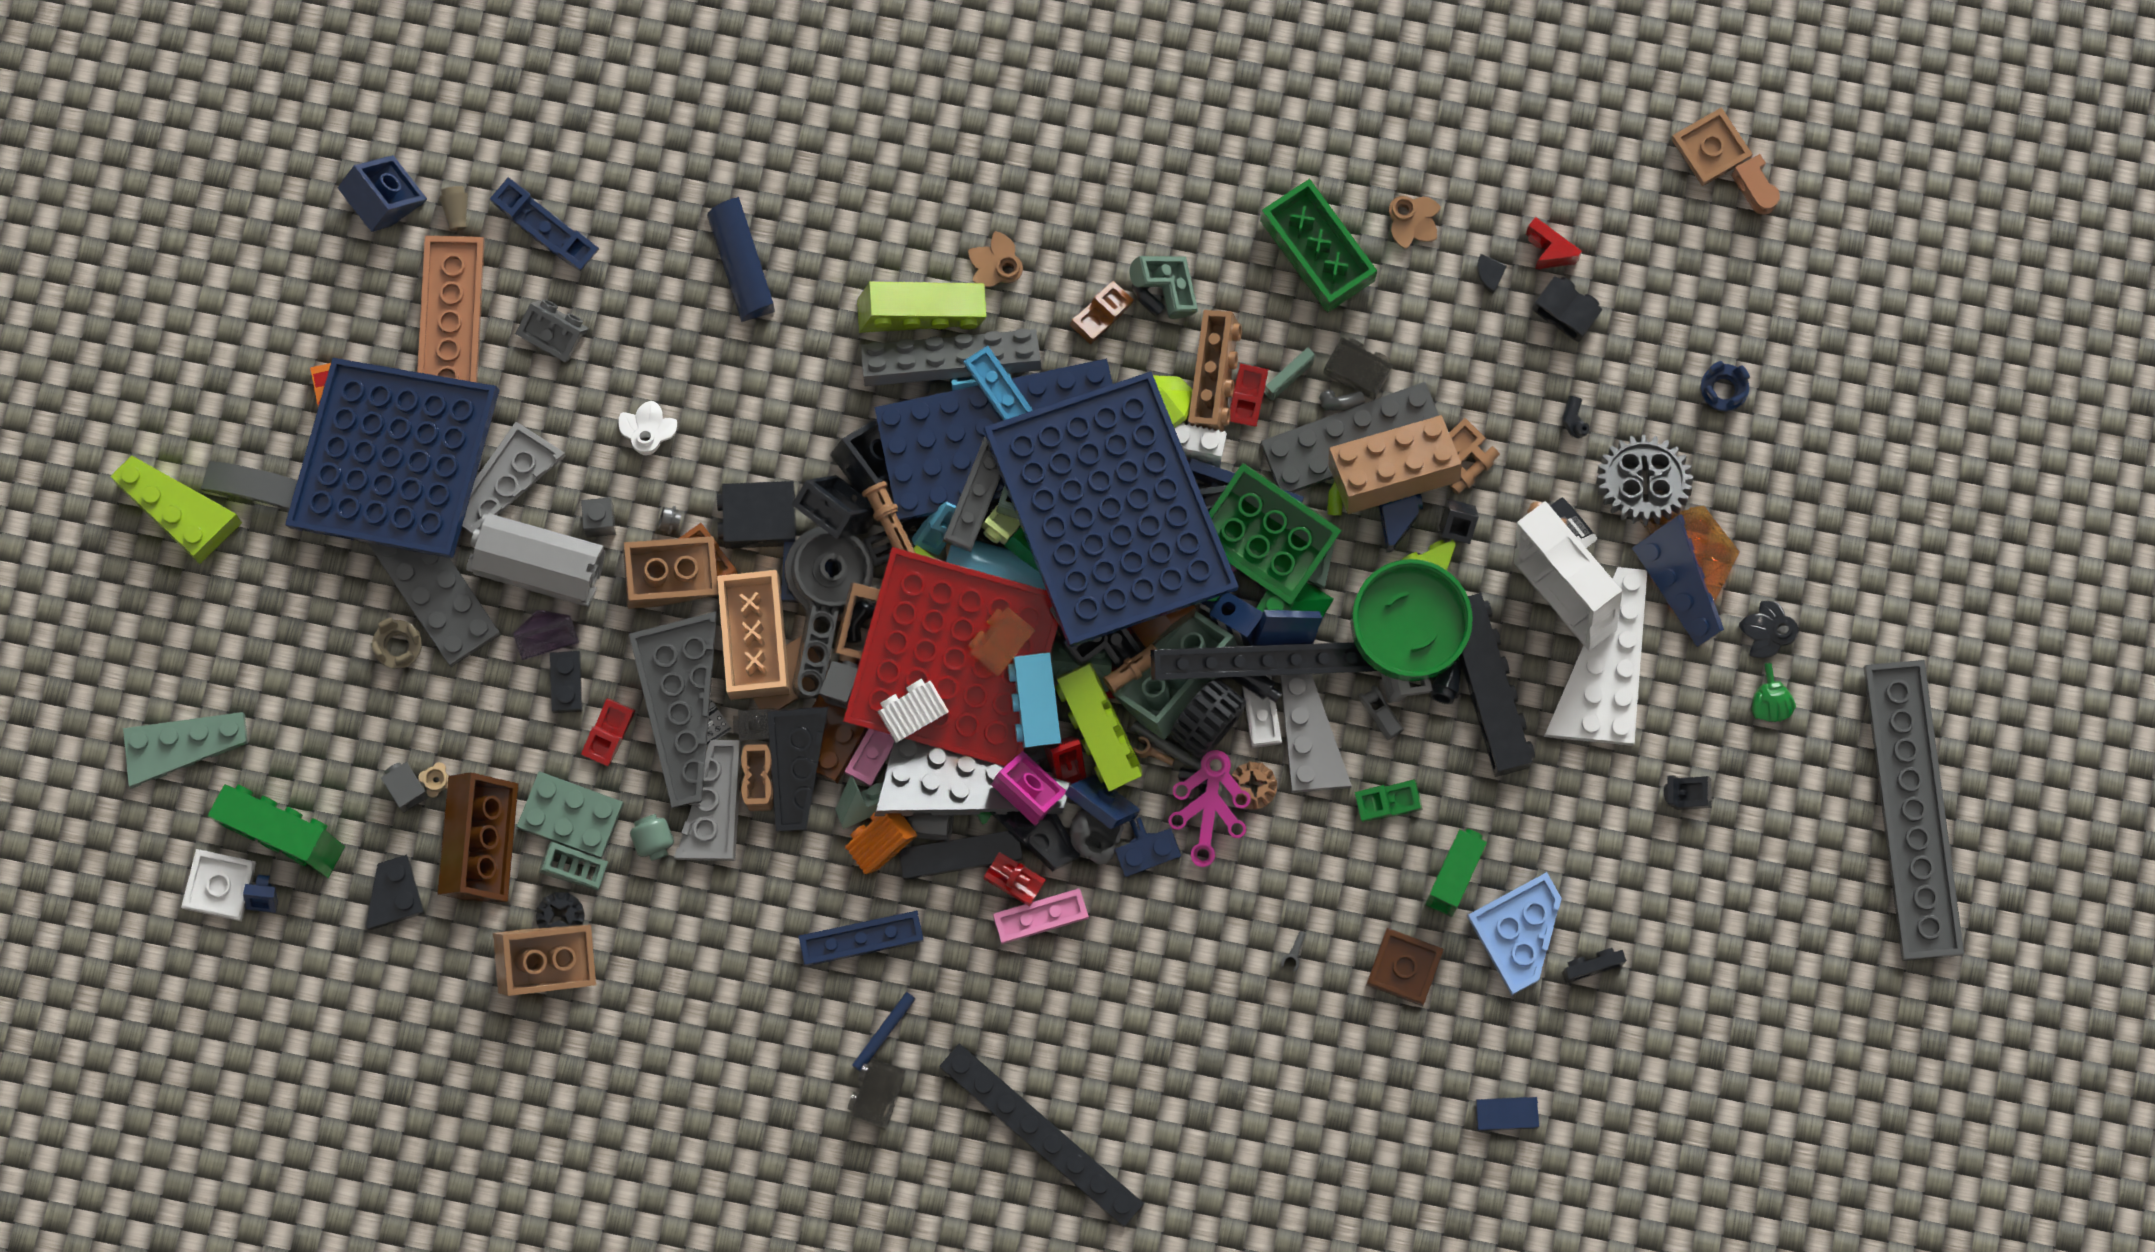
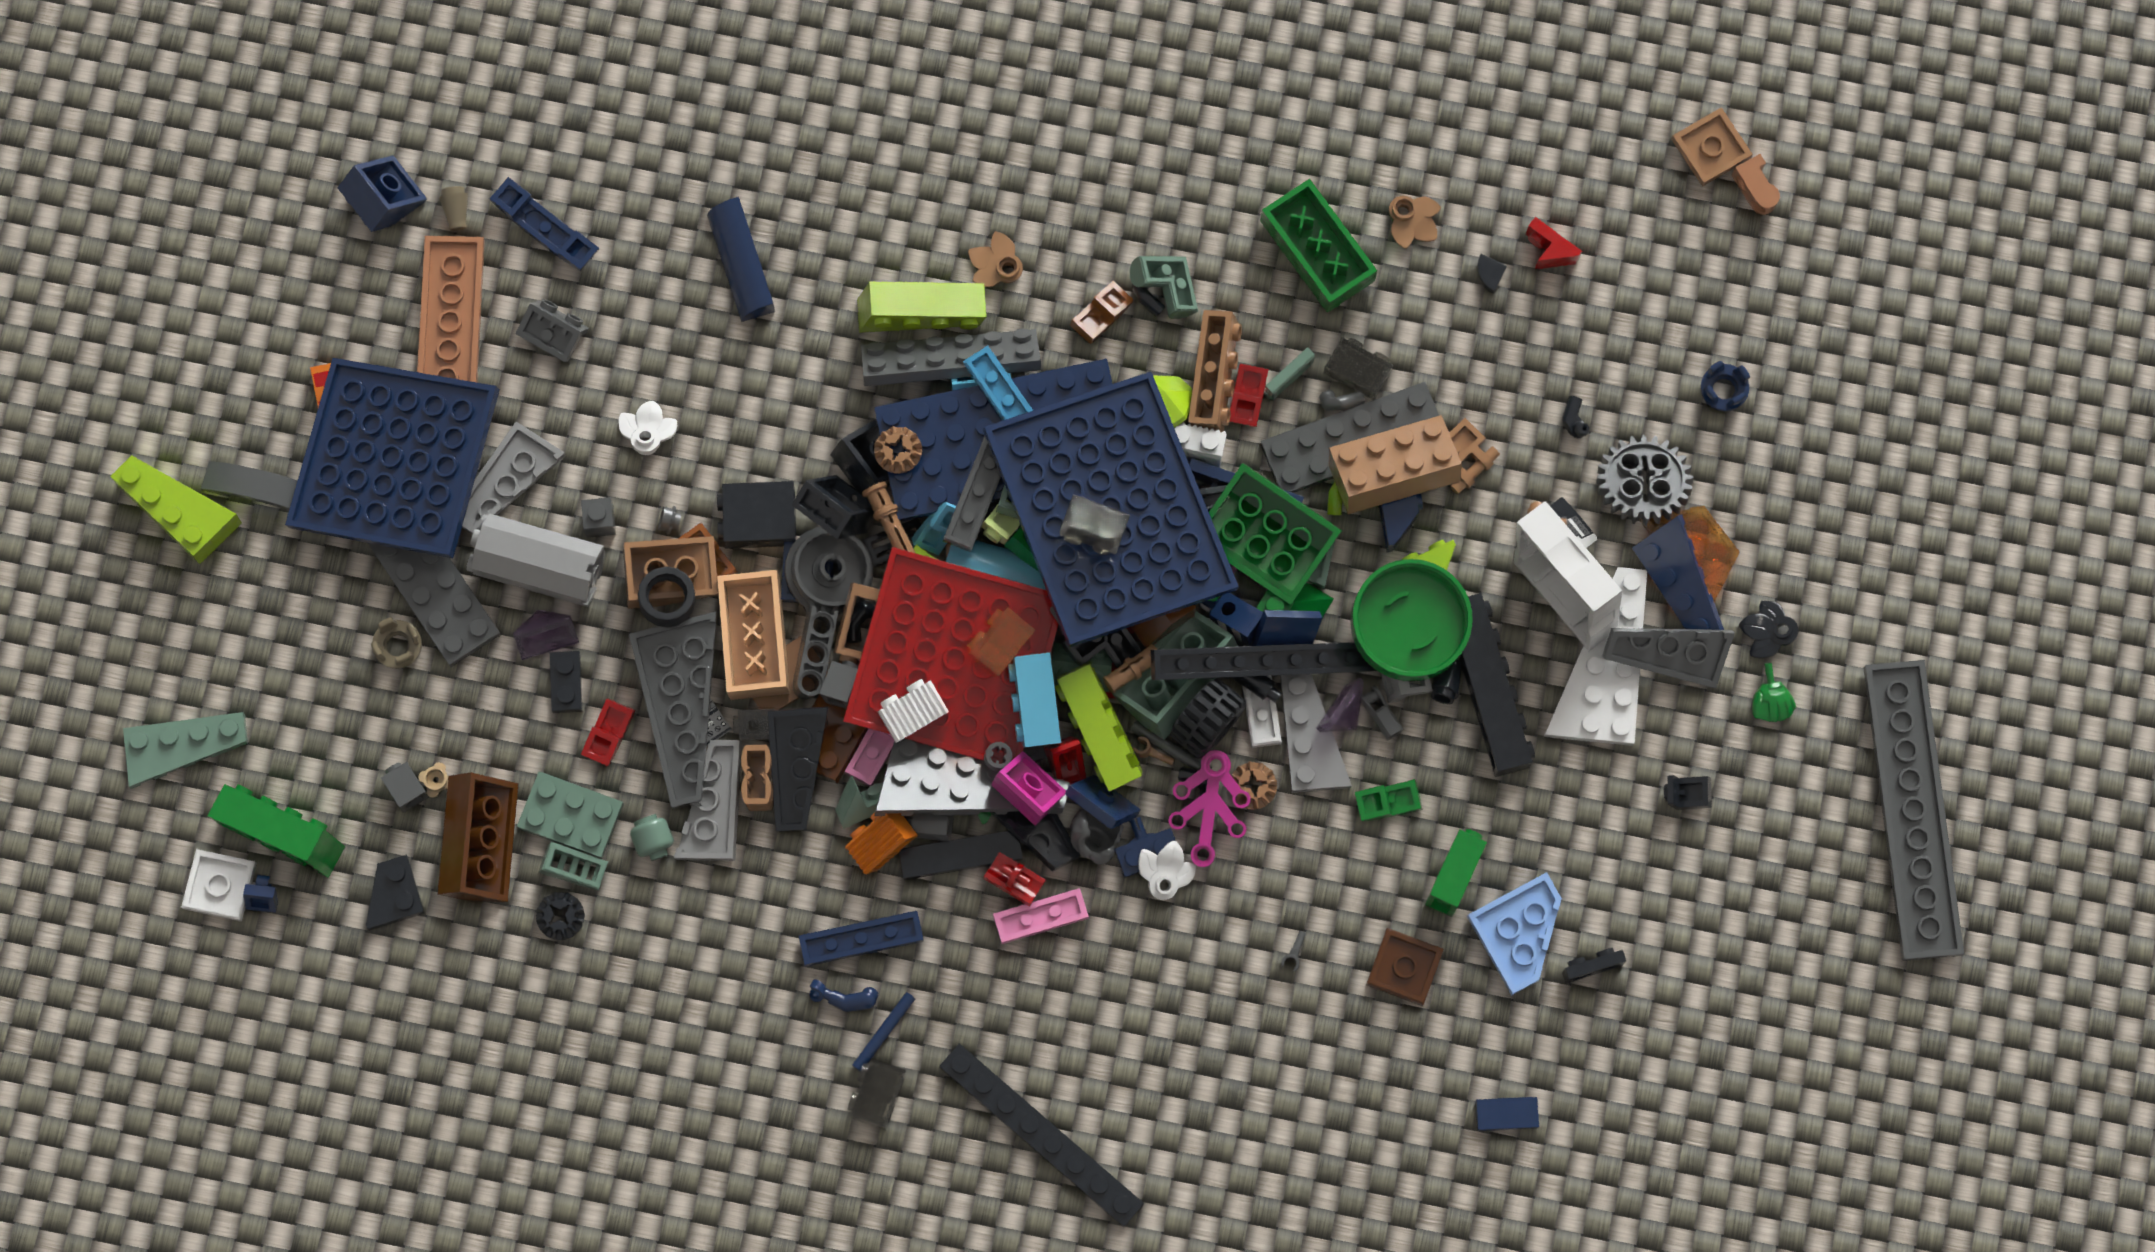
medium nougat slope [493,925,596,996] -> none
black brick [1439,499,1479,544] -> none
black brick [1532,276,1602,342] -> none
none -> black tyre [638,567,695,628]
none -> dark blue arm [809,979,878,1012]
none -> medium nougat gear [874,426,922,473]
none -> dark grey bush [984,742,1012,771]
none -> clear smoke brick [1059,494,1130,555]
none -> white plate [1138,840,1196,900]
none -> clear purple slope [1316,677,1364,732]
none -> dark grey wing [1602,628,1735,689]

